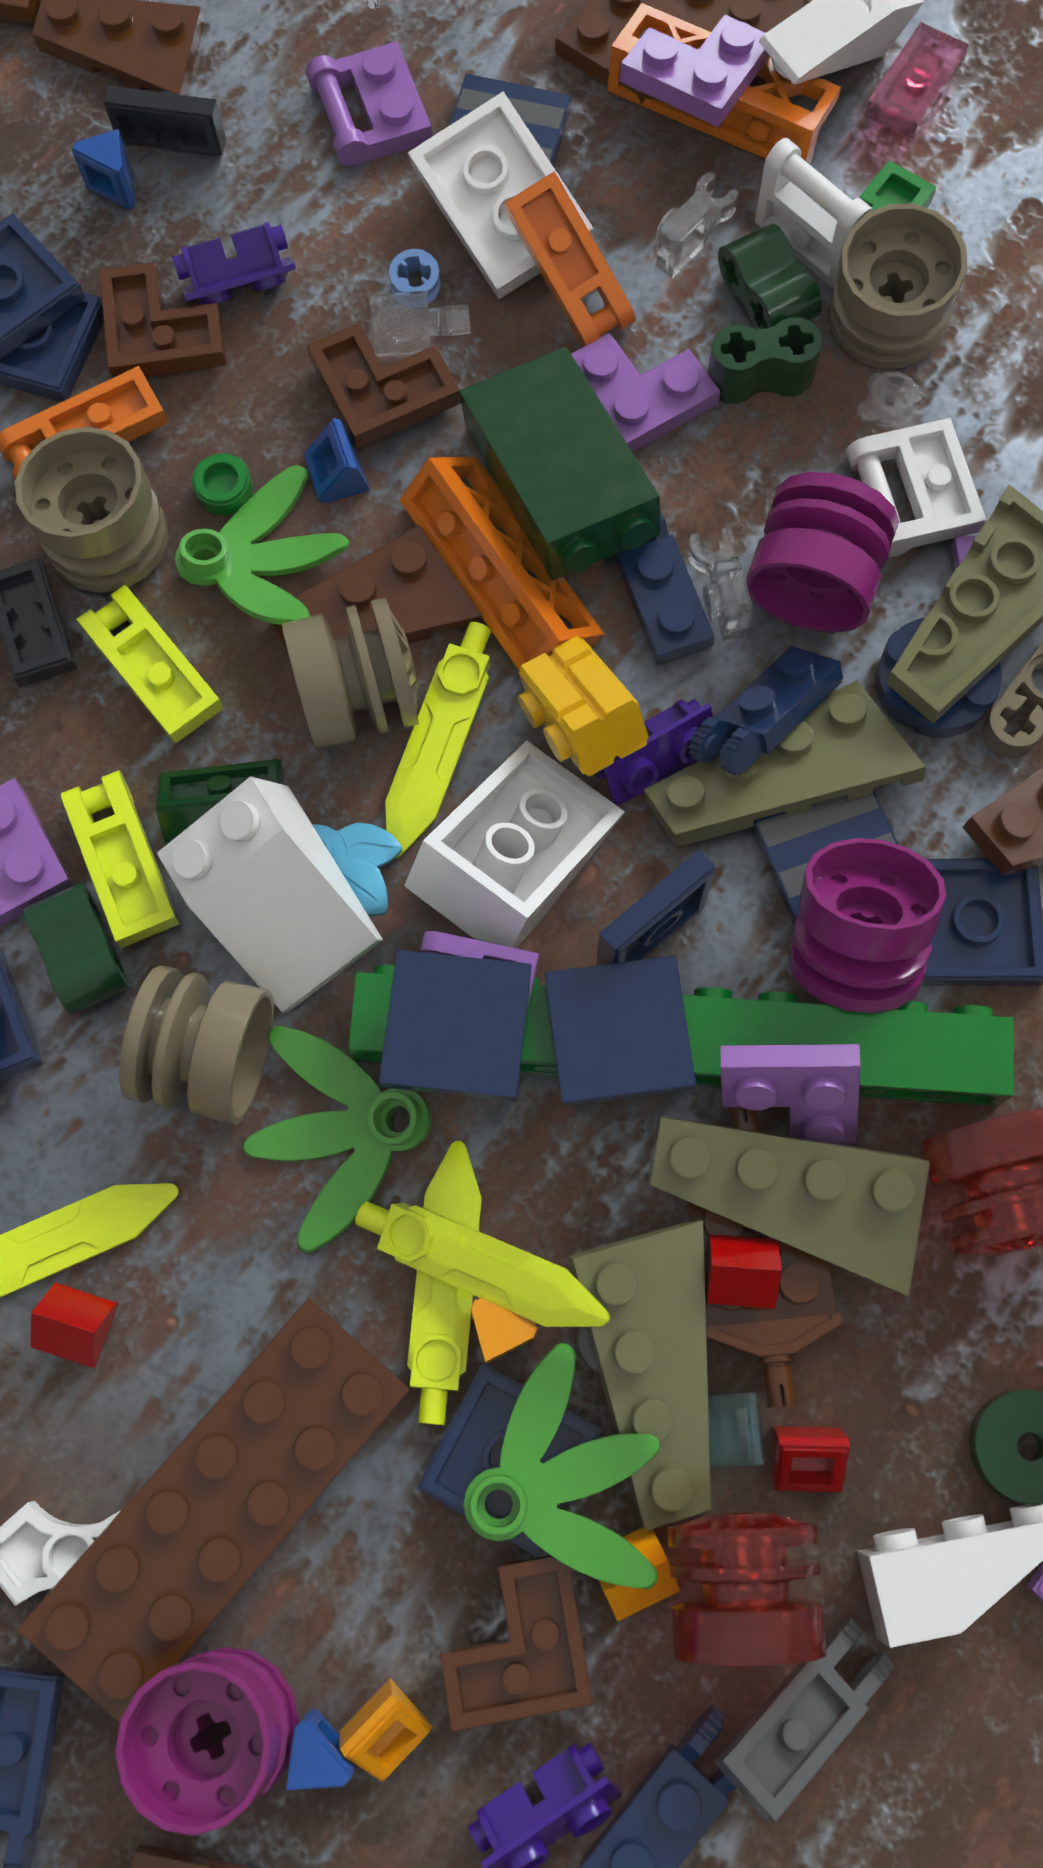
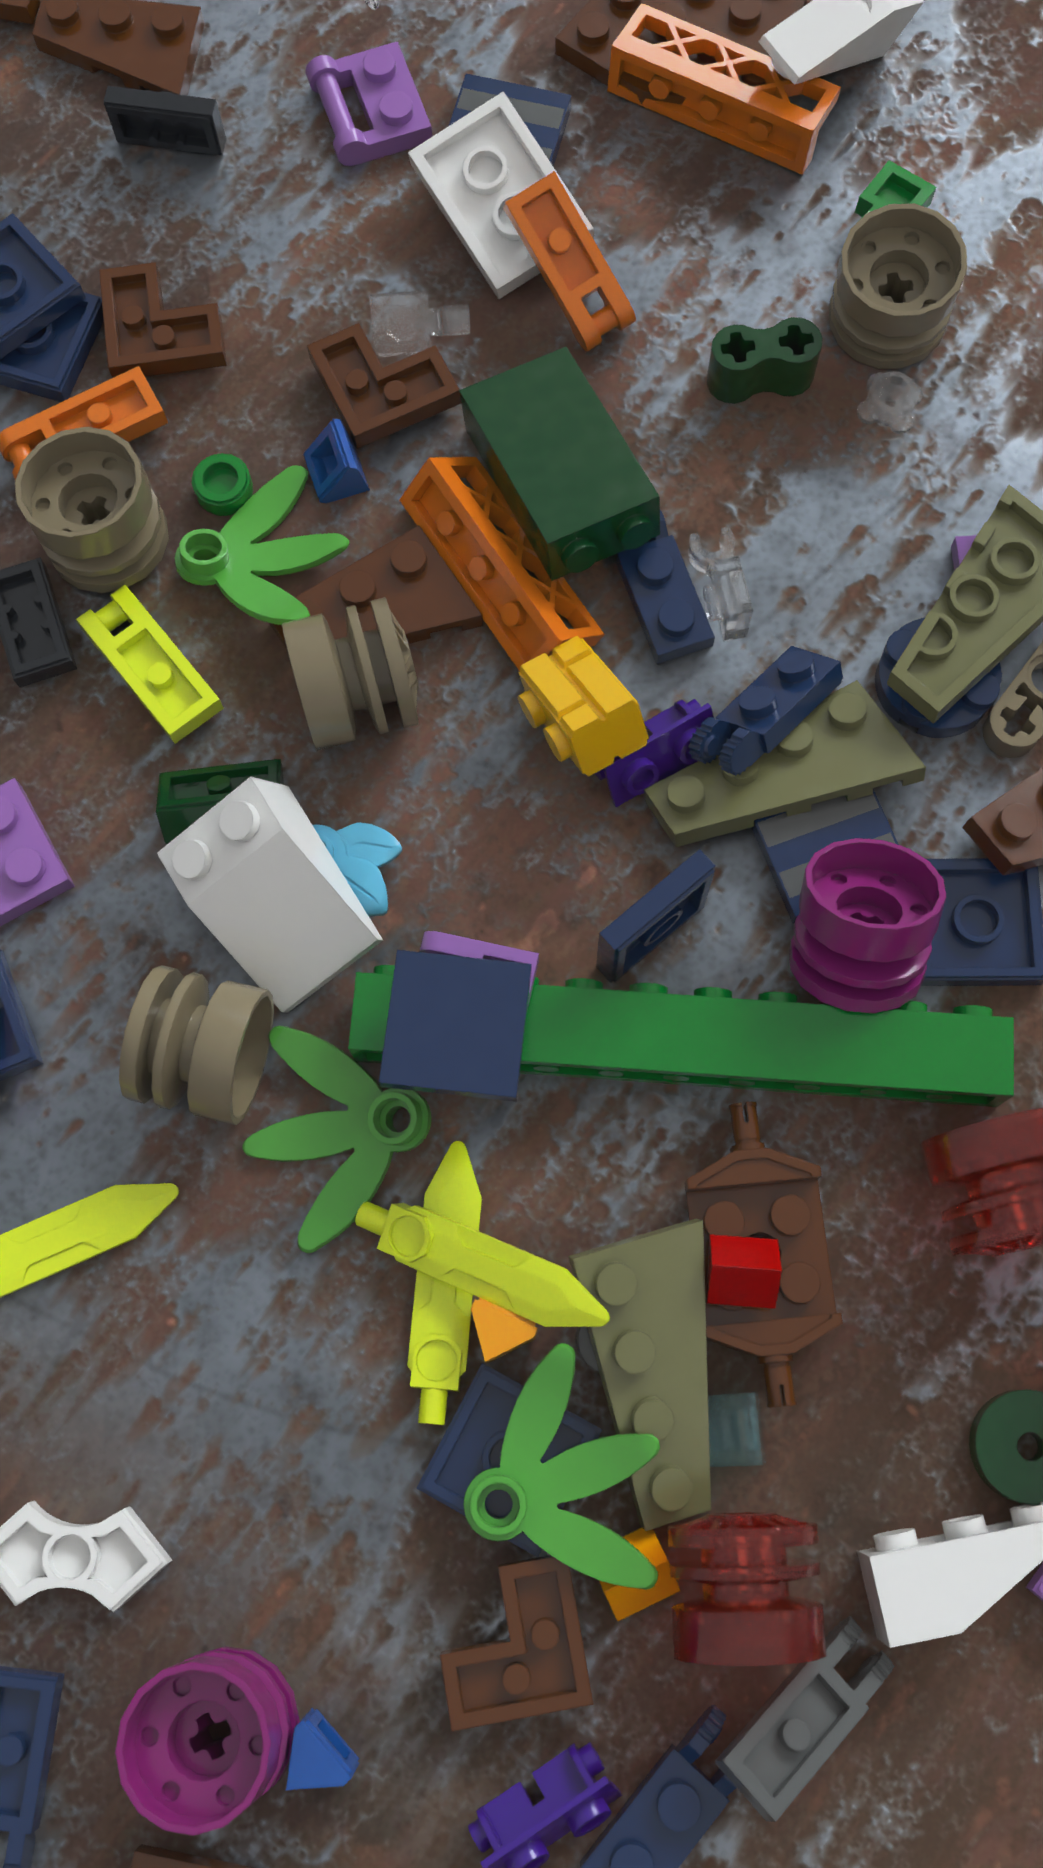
reddish brown plate [17,1297,410,1724] -> none
dark green axle [23,882,130,1015] -> none
red slope [30,1282,119,1368] -> none
neon yellow plate [61,770,180,948] -> none
blue slope [71,129,136,210] -> none
dark purple hinge [172,222,296,305] -> none
light orange slope [339,1678,433,1782] -> none
neon yellow piece [385,622,492,859] -> none
medium blue bush [389,249,441,307] -> none
white slope [404,741,625,948] -> none
dark blue tile [544,955,696,1107] -> none
medium lavender plate [571,333,720,452] -> none
plate [620,15,770,127] -> none
olive wing [648,1115,930,1296] -> none
clear plate [656,172,739,278] -> none
dark green axle [718,223,822,329] -> none
medium lavender plate [721,1044,861,1145] -> none
magenta wheel [745,472,899,633] -> none
white plate [755,138,874,288] -> none
red slope [772,1426,850,1492] -> none
white plate [846,418,987,558] -> none
clear pink plate [865,22,969,139] -> none

